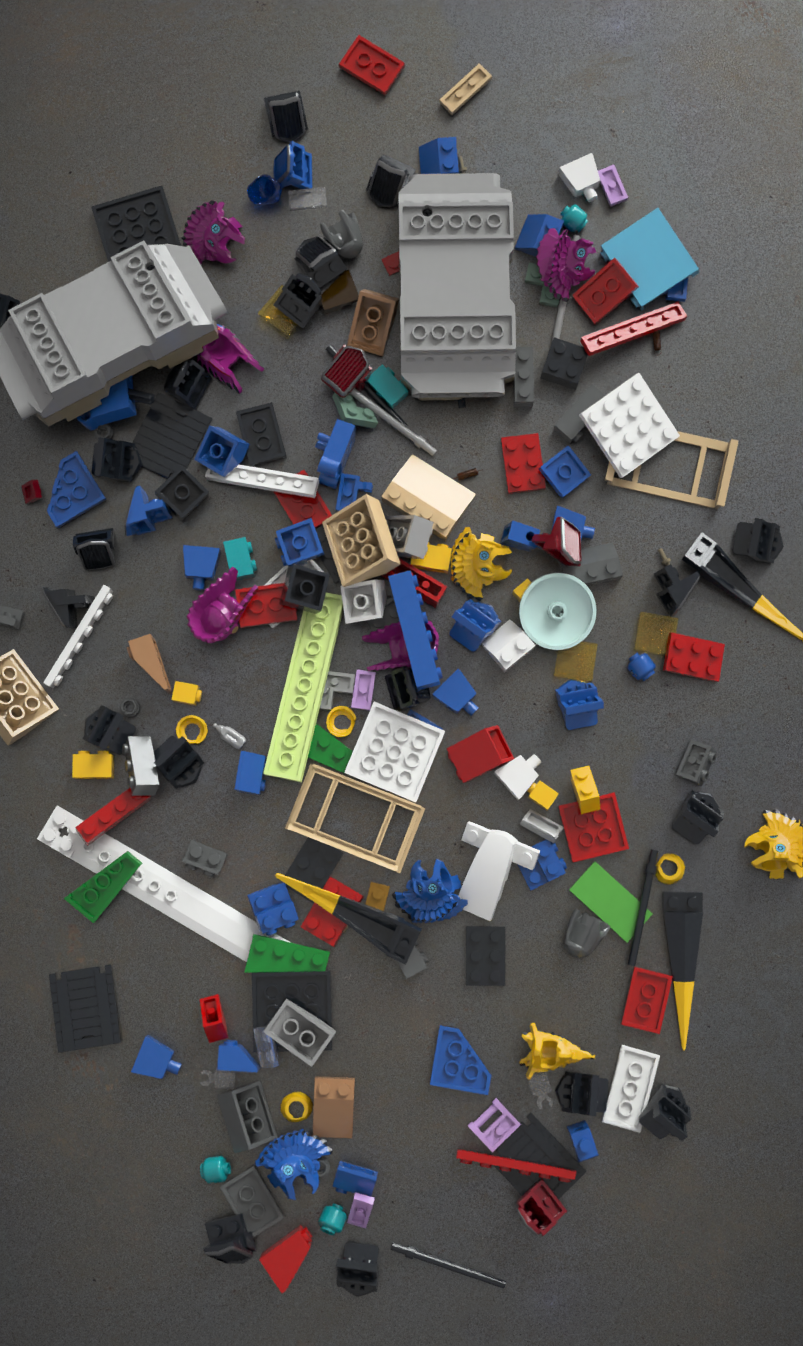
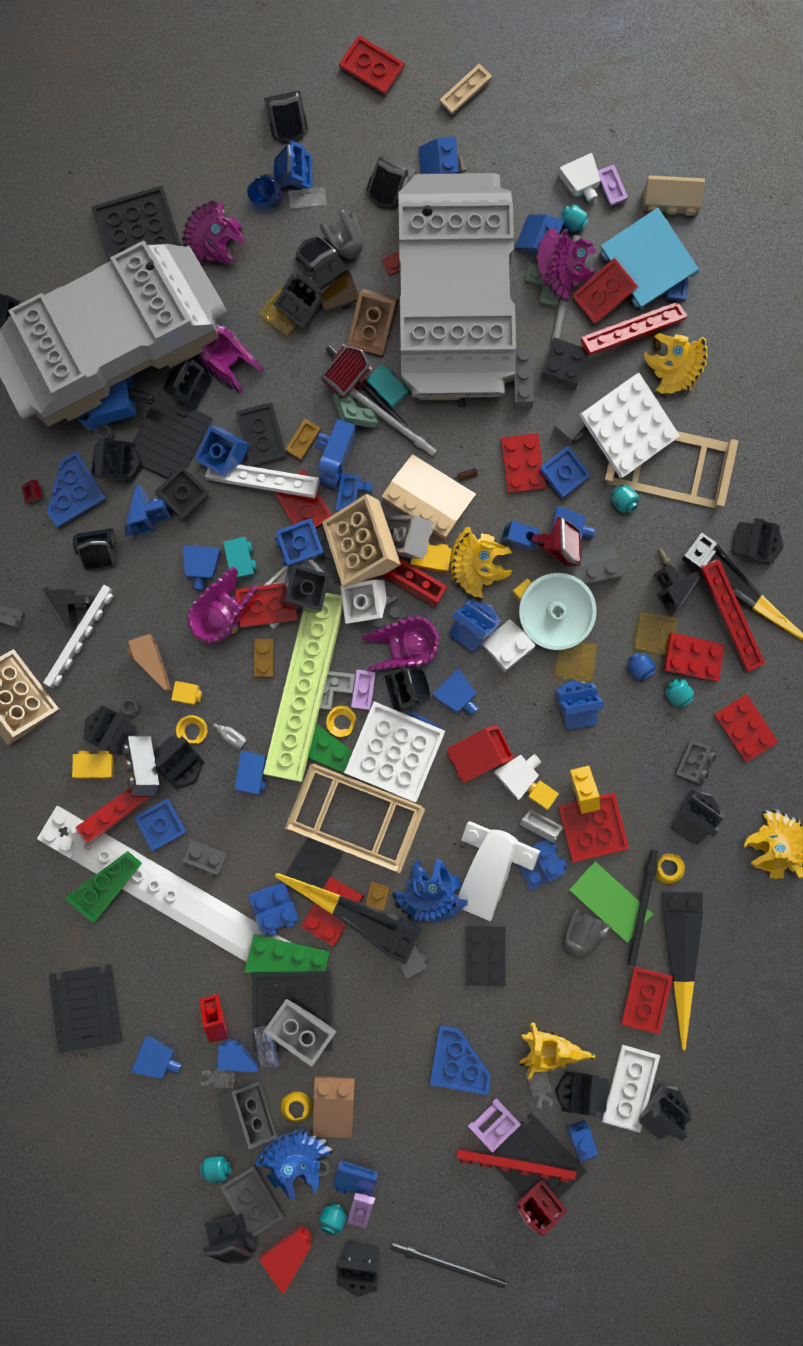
blue brick [388,570,443,690] -> none
none -> blue plate [134,799,187,851]
none -> pearl gold plate [254,639,274,678]
none -> pearl gold plate [285,419,321,461]
none -> teal head [611,485,639,513]
none -> tan slope [643,176,705,216]
none -> yellow piece [644,333,708,398]
none -> teal head [665,678,694,708]
none -> red plate [700,559,765,672]
none -> red plate [714,694,778,763]

